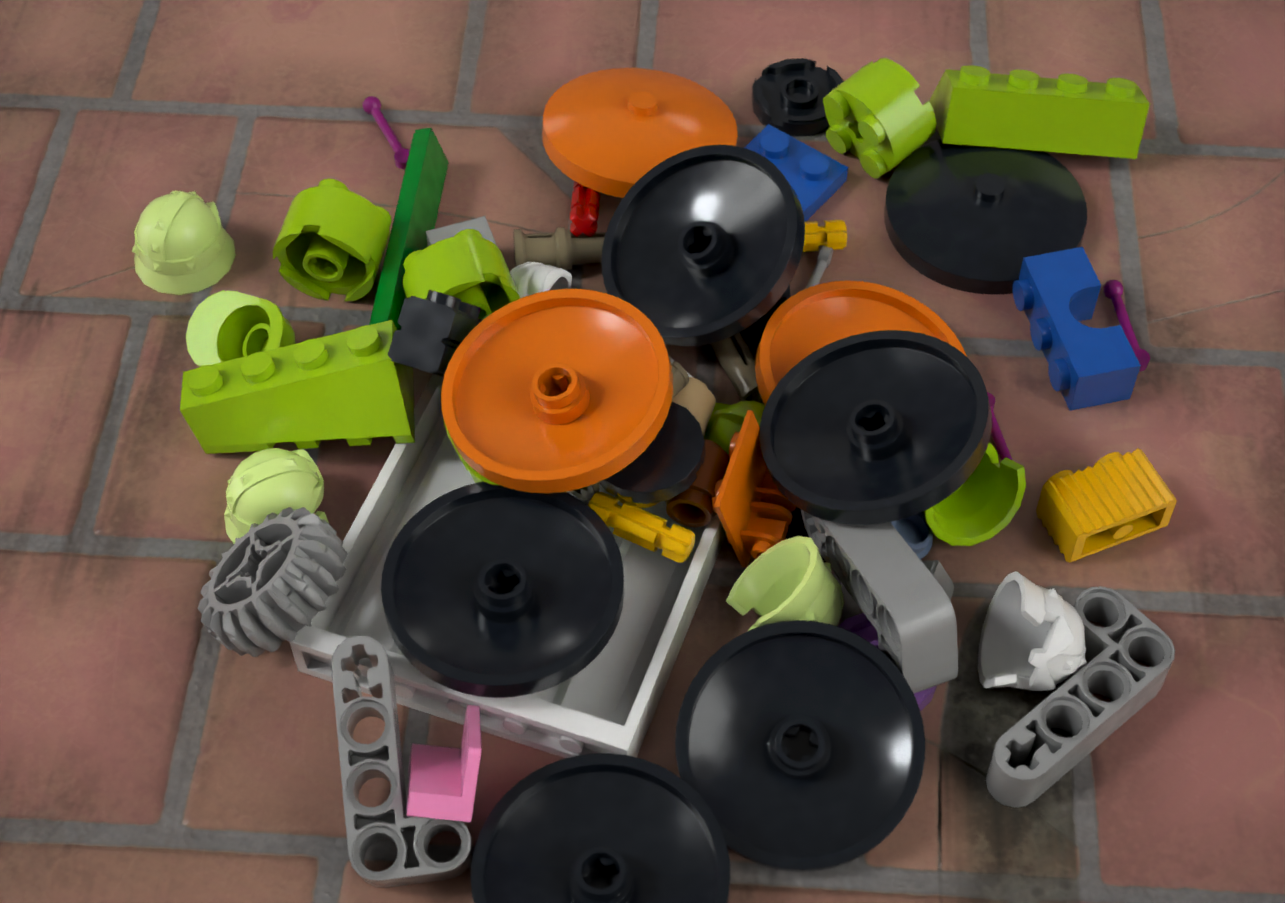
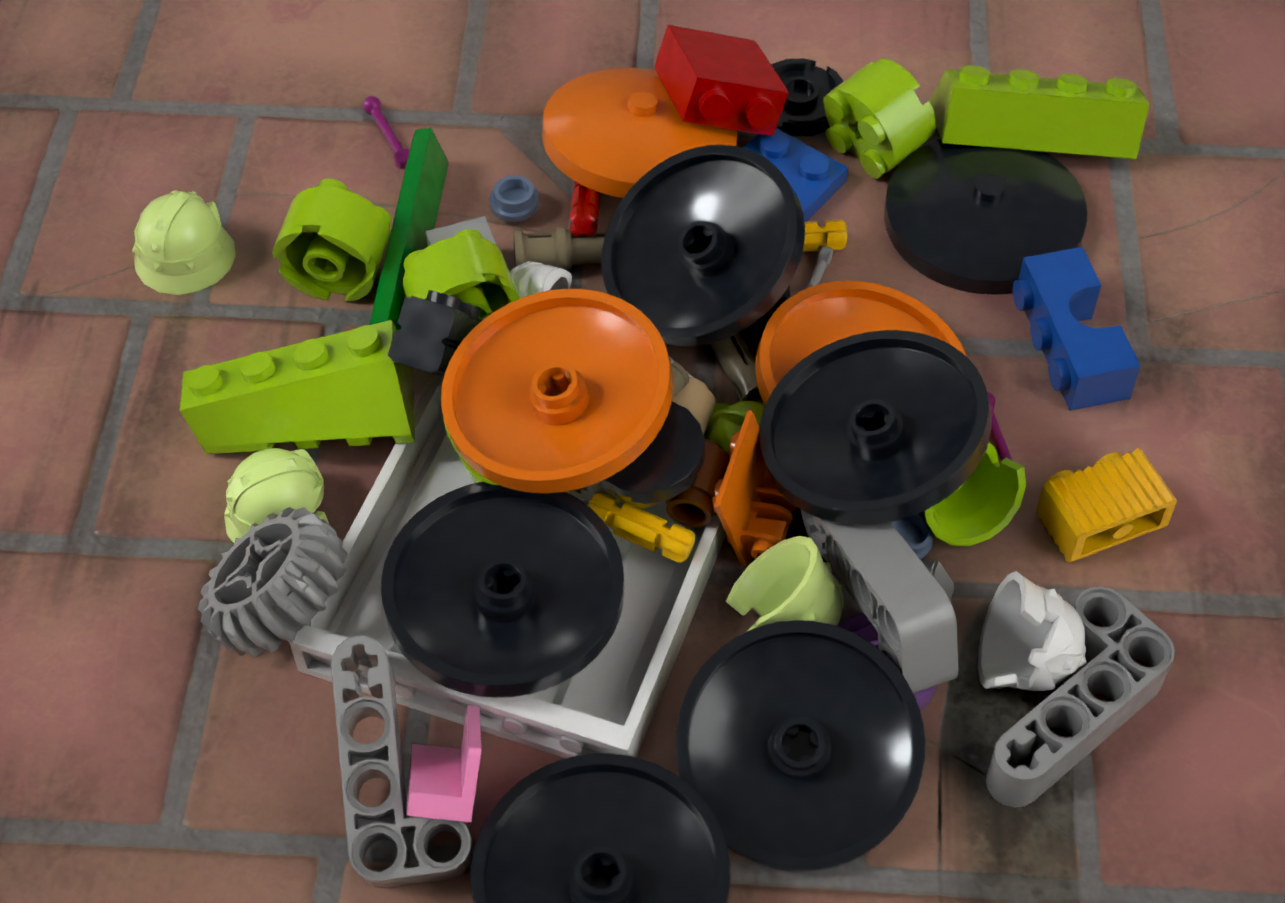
lime piece [186,290,296,366] -> none
magenta hinge [1103,279,1150,372] -> none
none -> sand blue plate [490,175,540,222]
none -> red brick [654,25,789,136]

